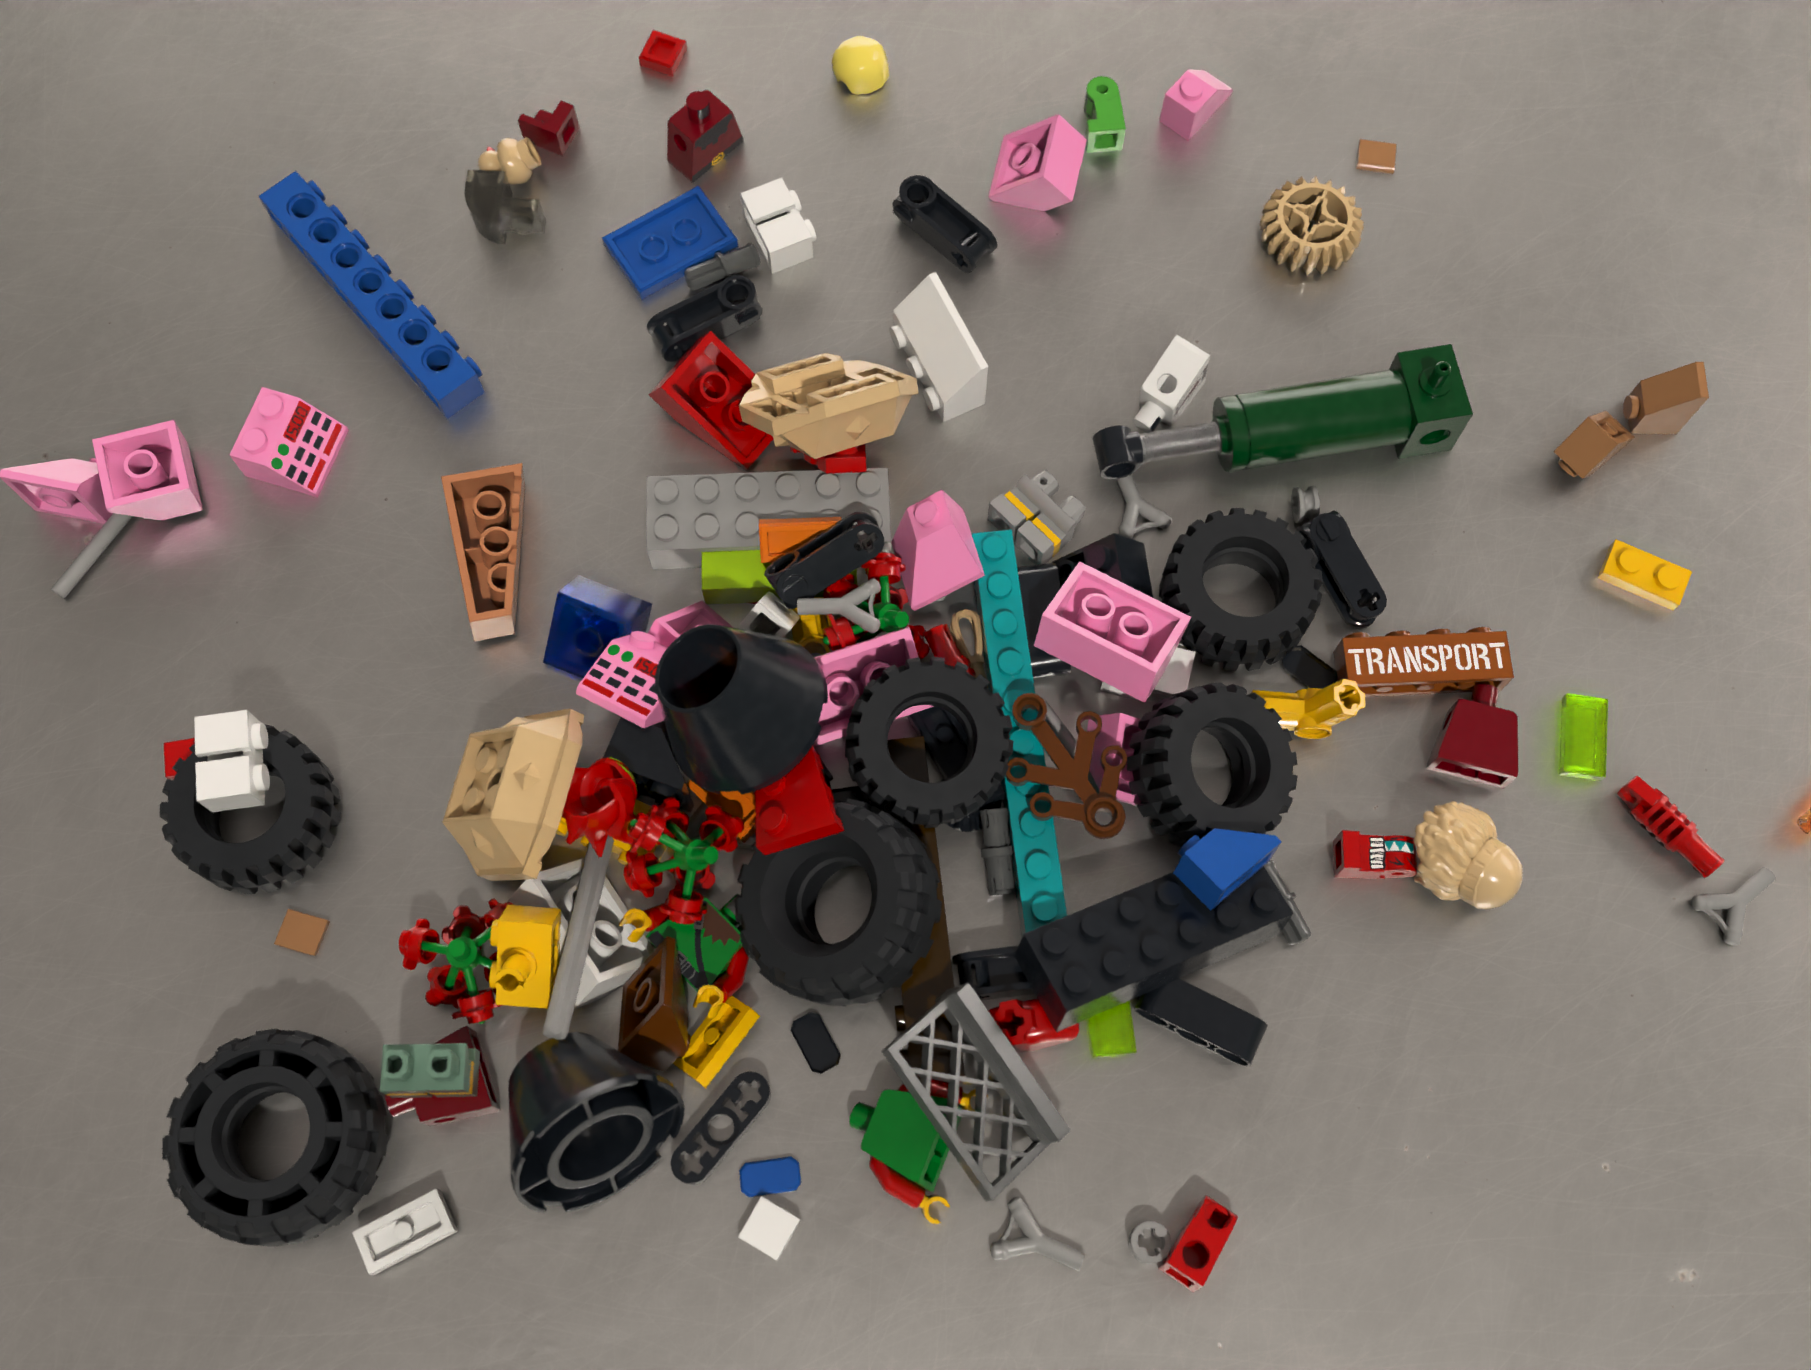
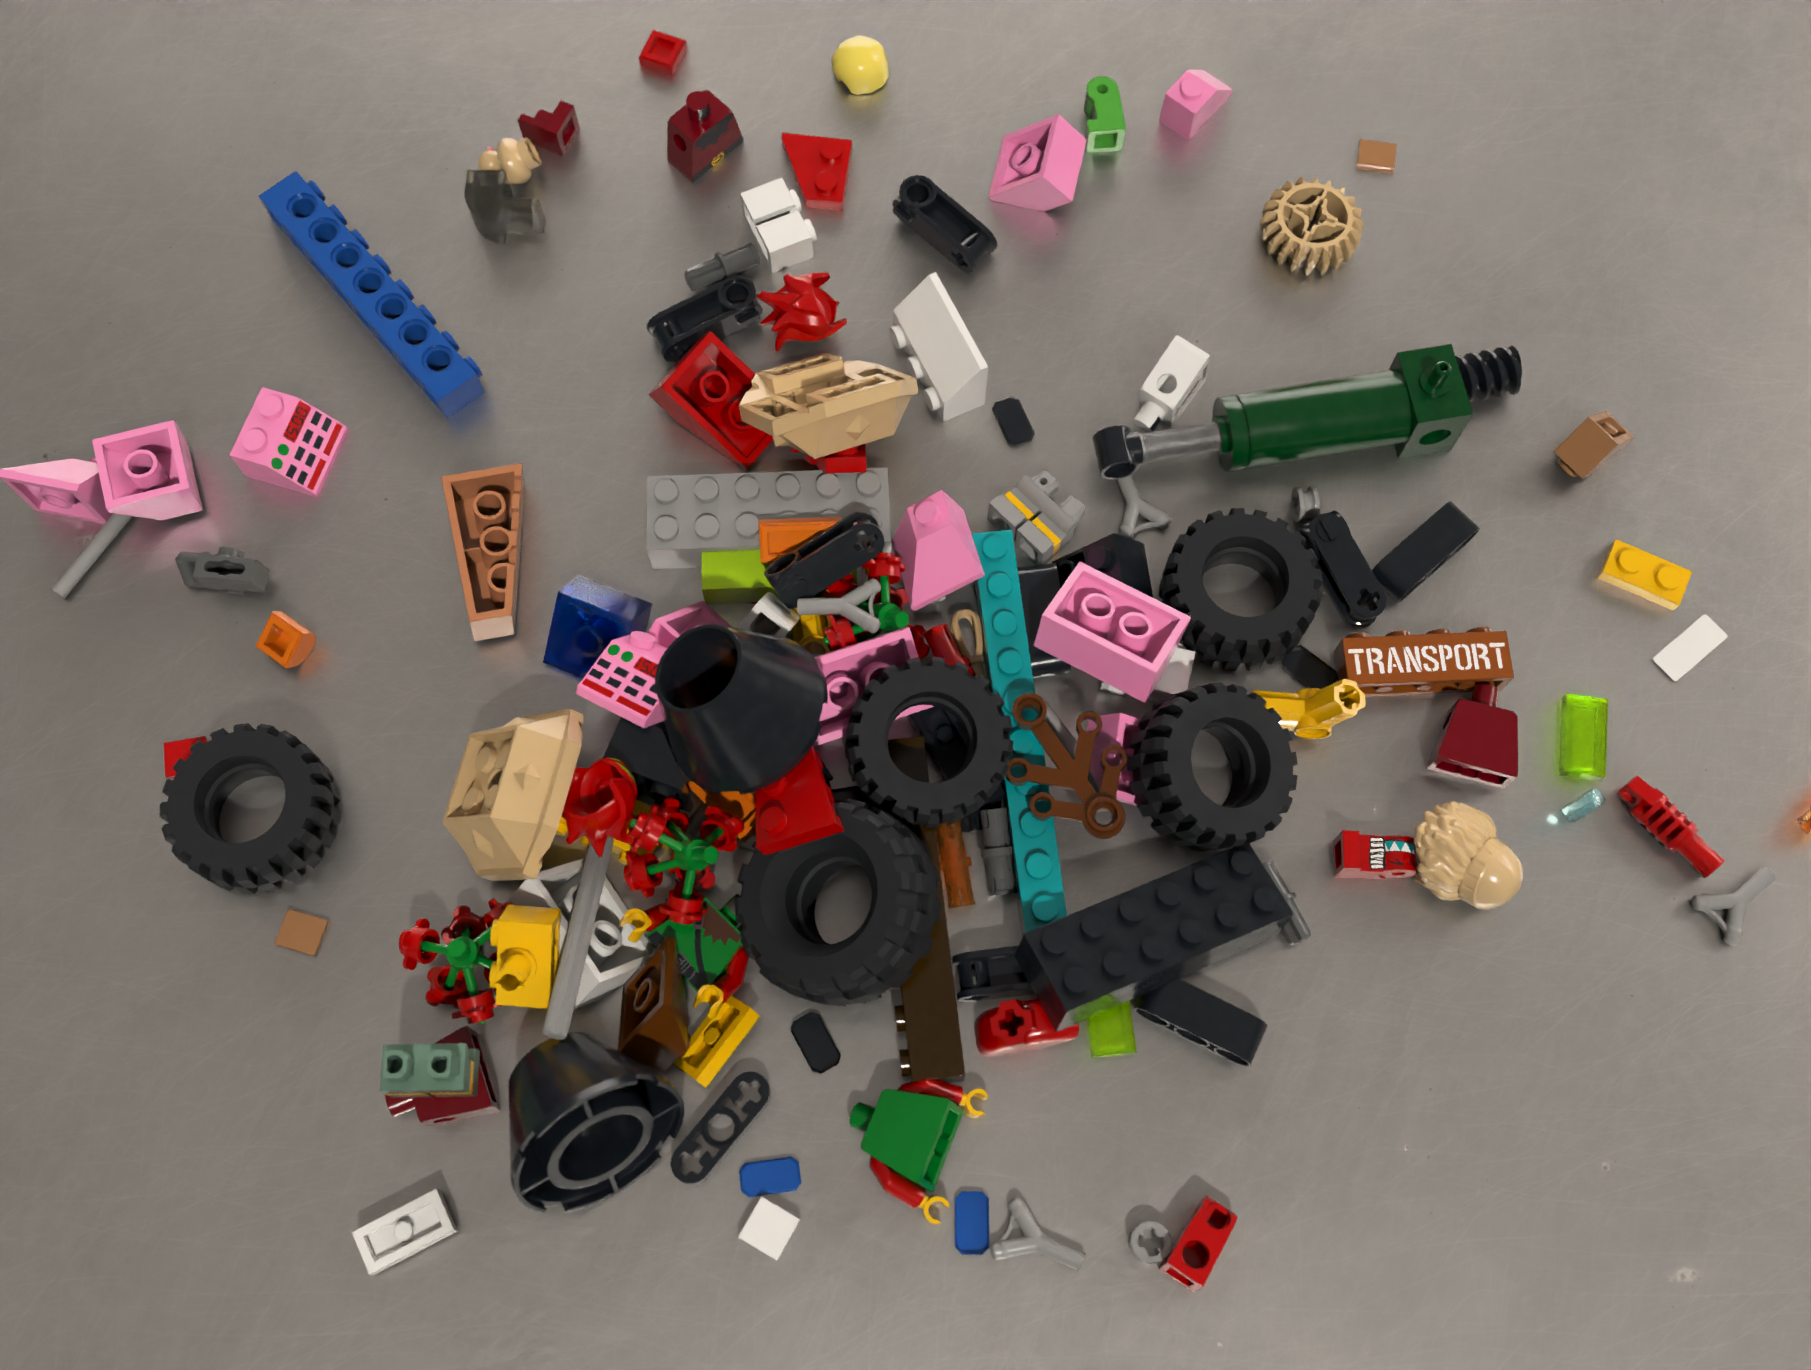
black tyre [162,1029,388,1247] -> none
white piece [194,710,270,813] -> none
blue tile [602,185,738,300] -> none
dark grey fence [881,983,1071,1201] -> none
blue slope [1173,828,1282,911] -> none
medium nougat slope [1623,362,1709,434] -> none
none -> dark grey piece [175,547,269,594]
none -> orange brick [255,611,316,668]
none -> red hair [756,272,847,352]
none -> red wing [781,132,853,211]
none -> clear orange pin [935,821,976,909]
none -> blue piece [955,1191,989,1255]
none -> black piece [992,396,1035,447]
none -> black beam [1372,501,1480,603]
none -> black piece [1455,345,1522,403]
none -> clear light blue tile [1560,787,1606,823]
none -> white sticker [1653,614,1728,681]

